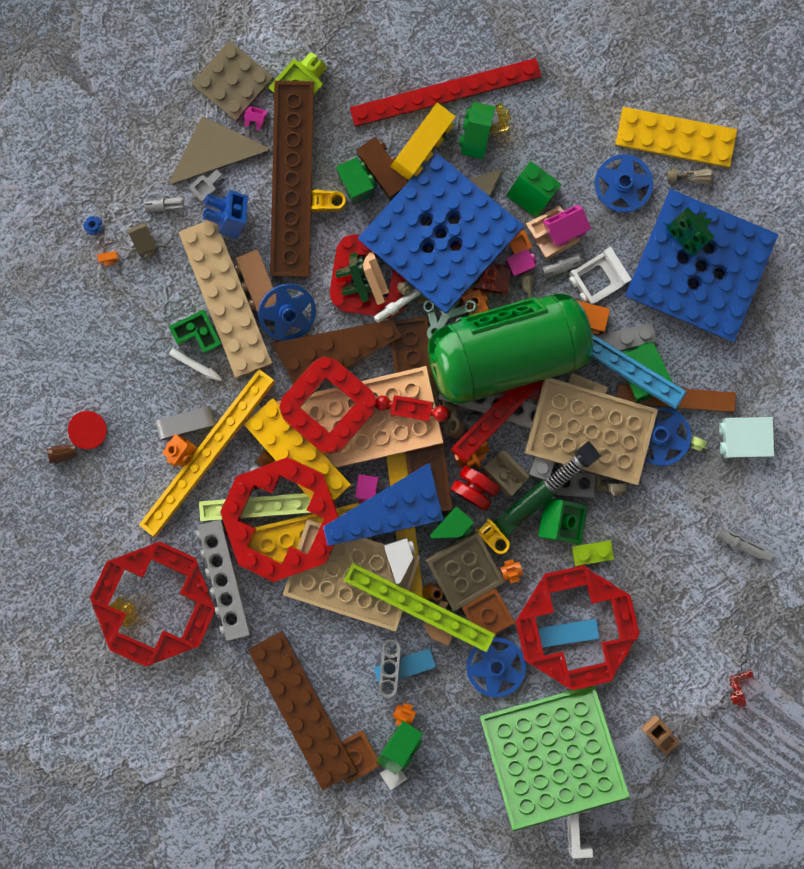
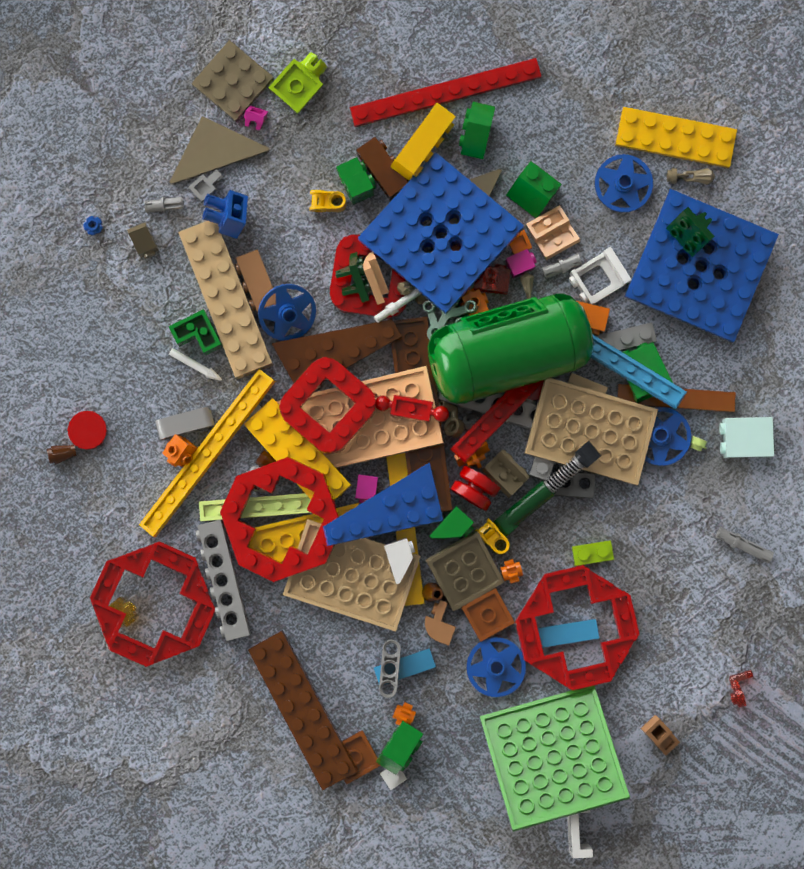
orange plate [97,251,120,267] -> none
reddish brown plate [270,81,314,277] -> none
lime plate [344,563,495,652] -> none
clear yellow plate [490,103,511,134] -> none
green slope [538,499,588,545] -> none
dark pink brick [542,205,591,246] -> none
dark tan plate [594,473,627,496] -> none

